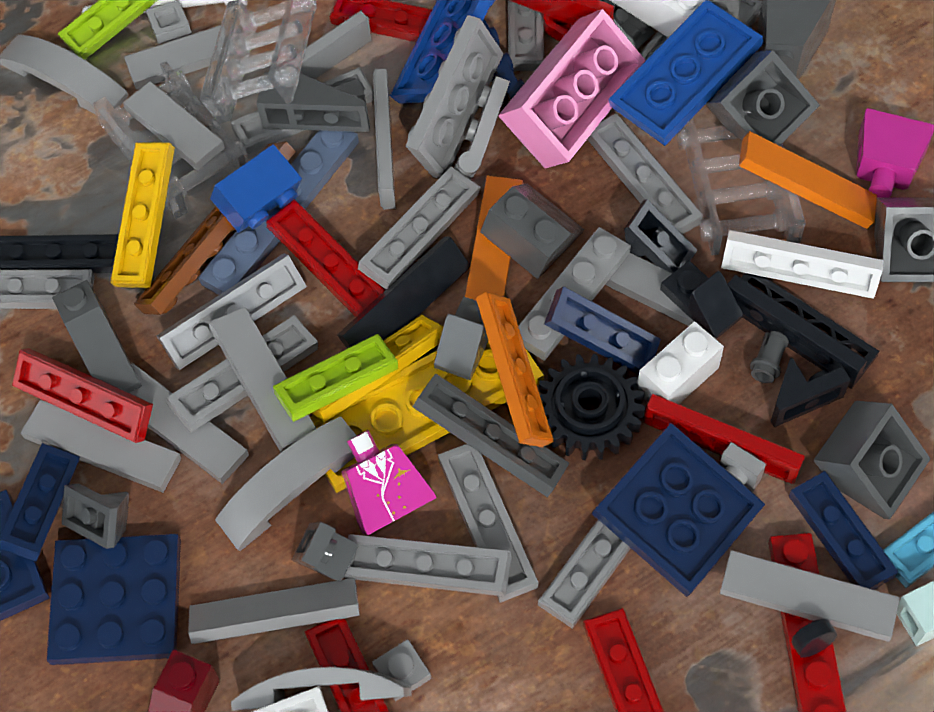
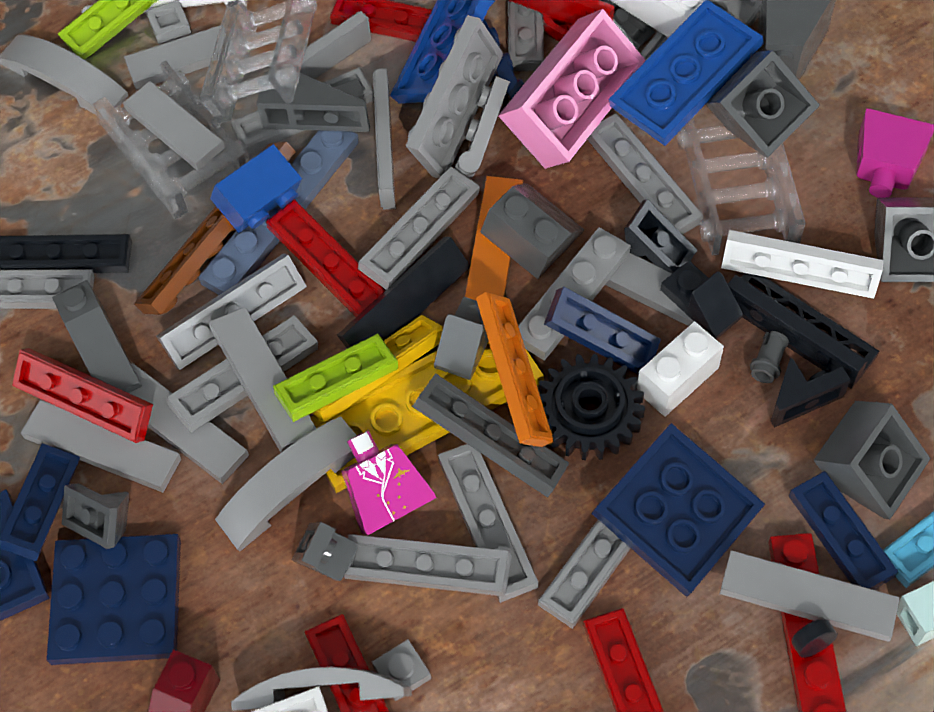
yellow tile [110,143,175,288] -> none
light grey tile [188,578,360,644] -> none
red tile [644,394,805,484] -> none
light grey plate [720,442,766,492] -> none
orange tile [739,131,877,229] -> none

